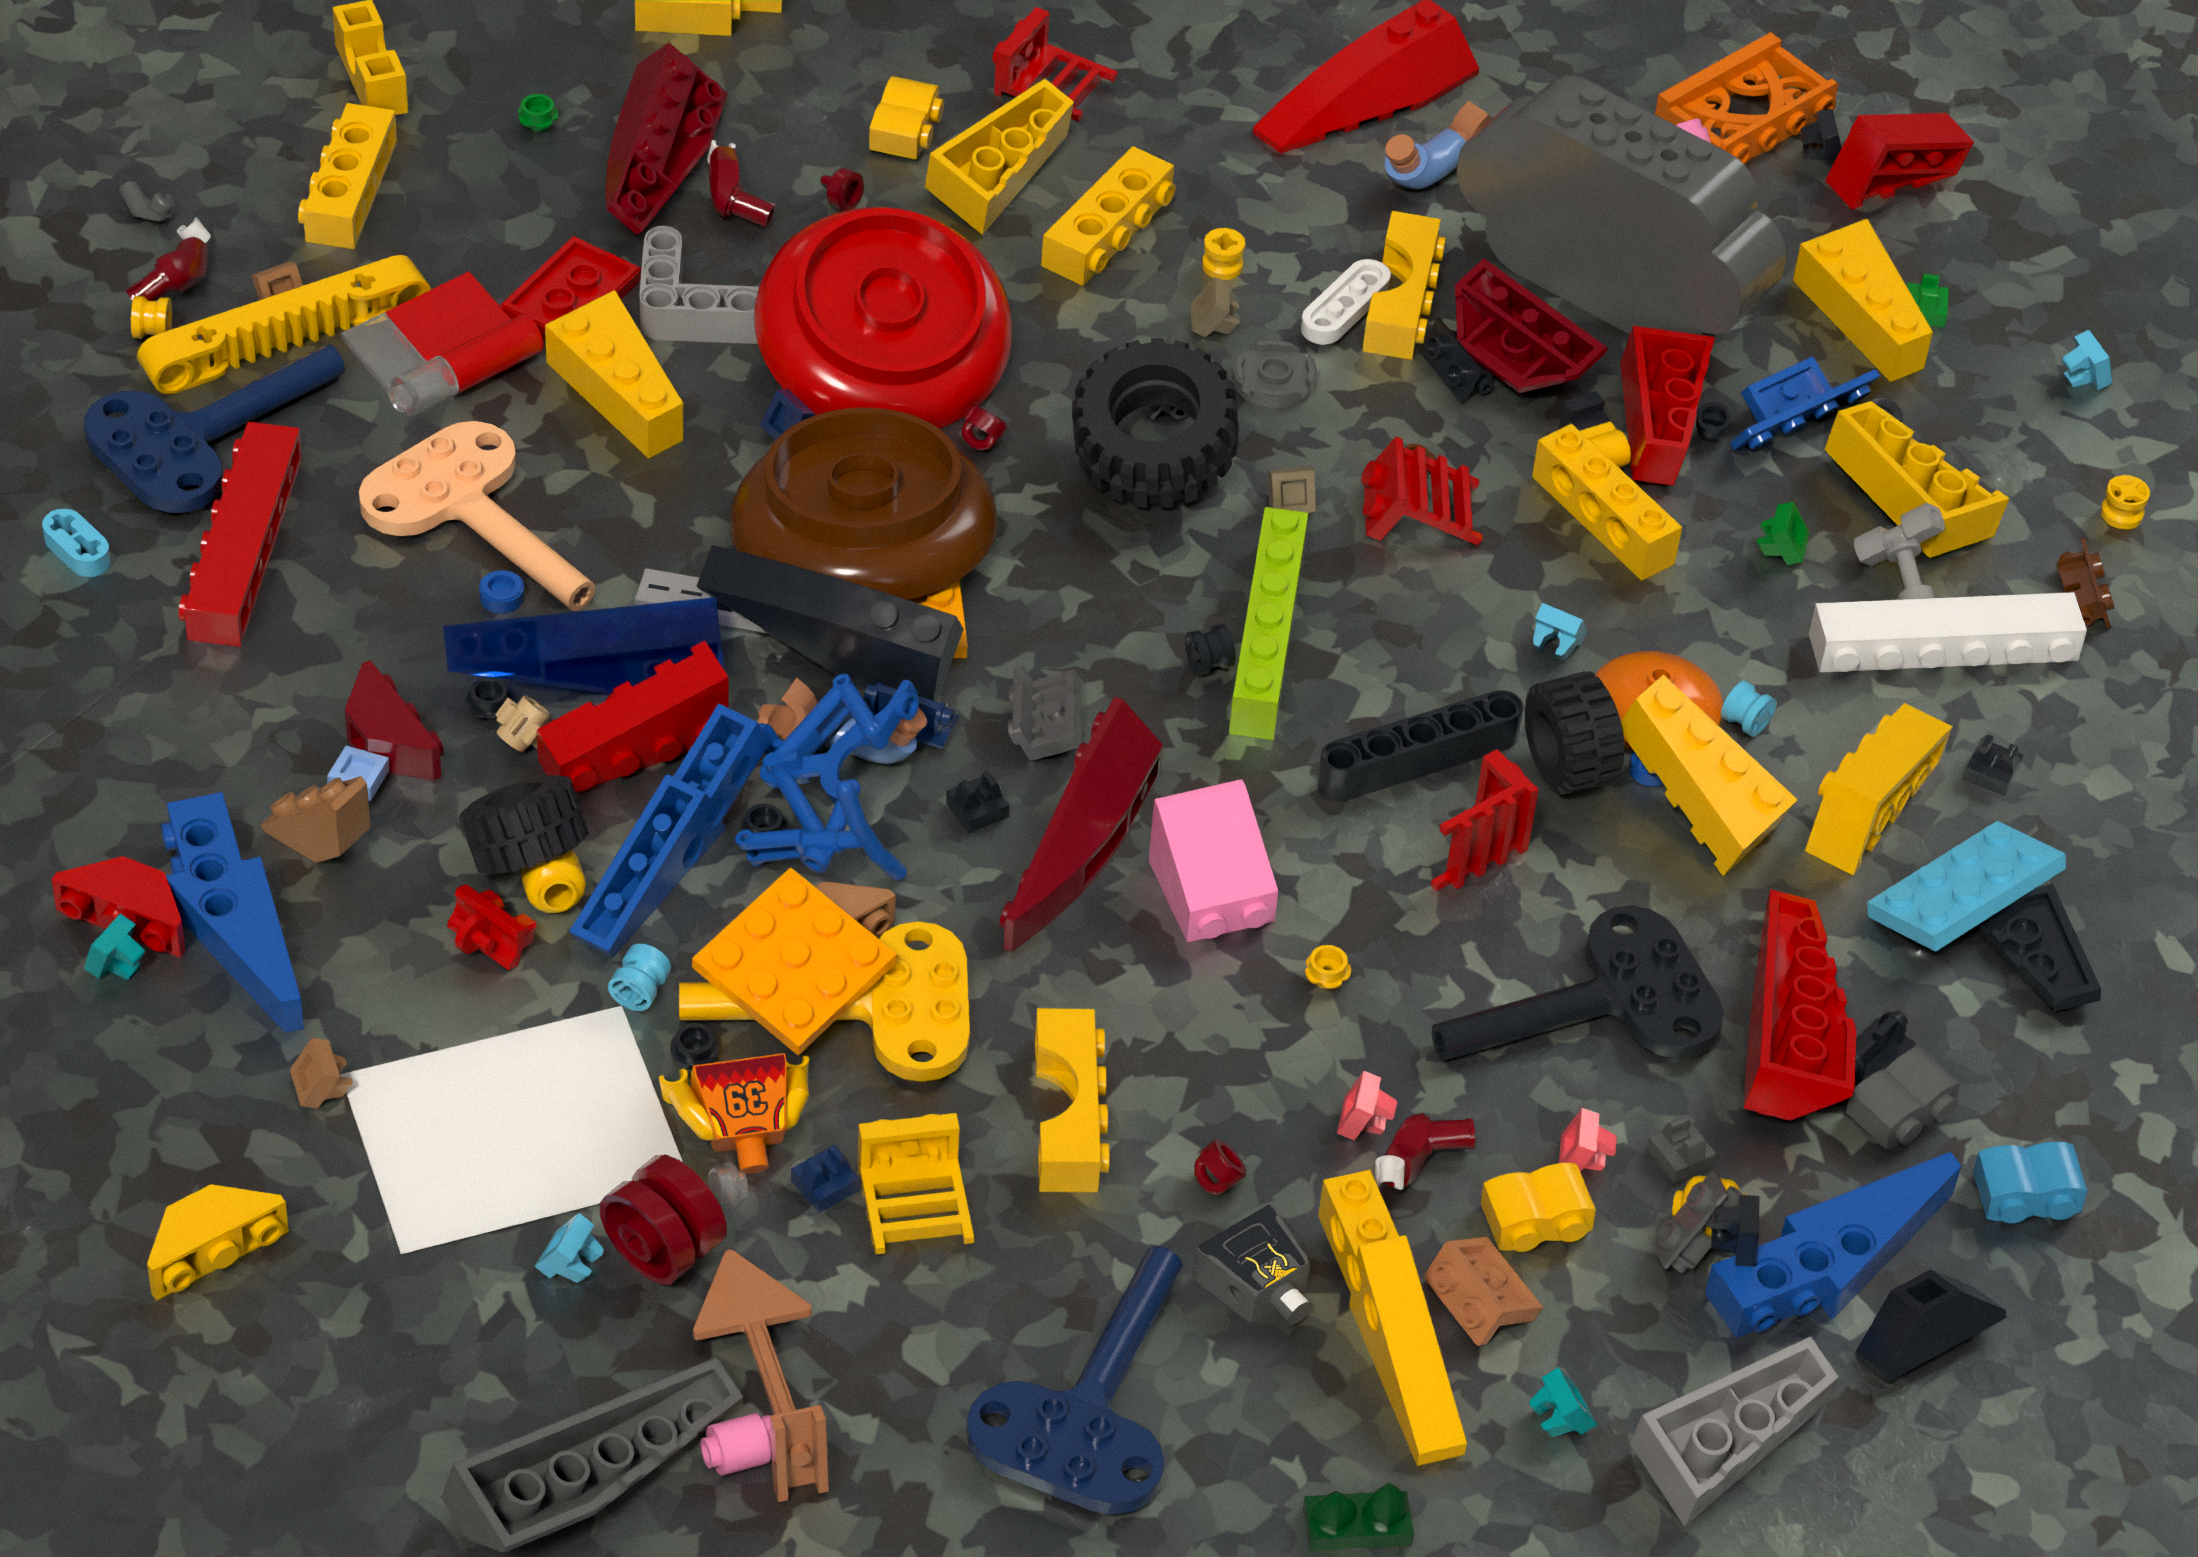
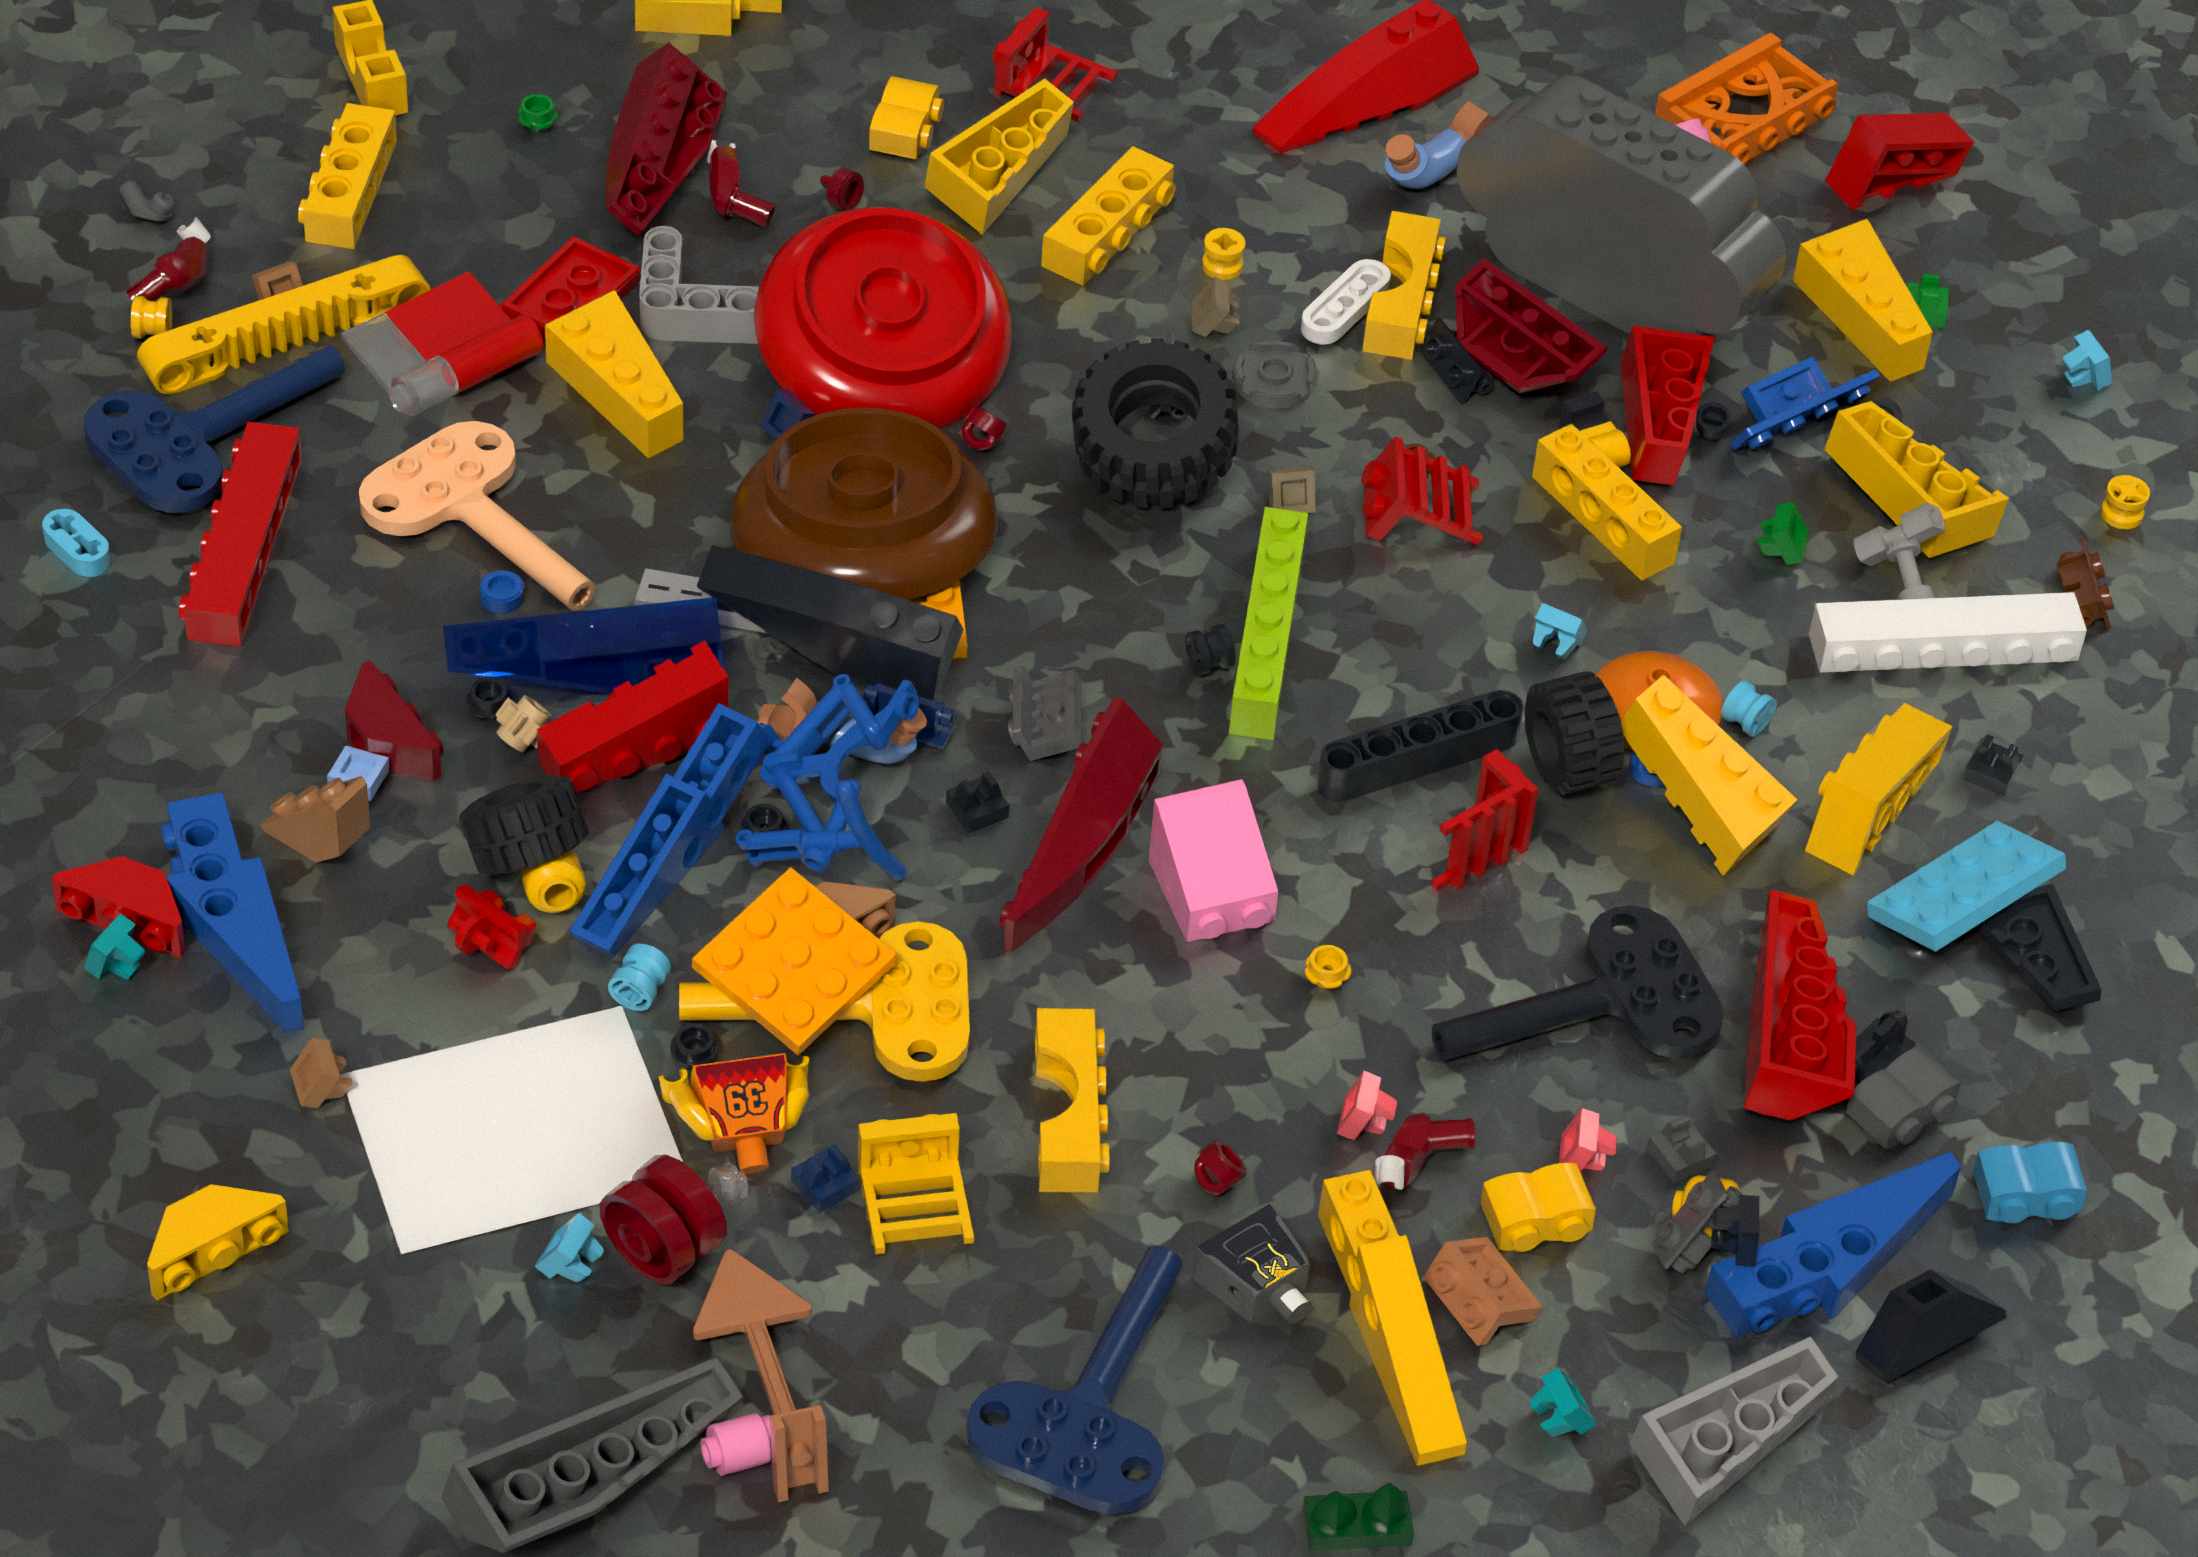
black tile [1800,109,1842,168] -> none

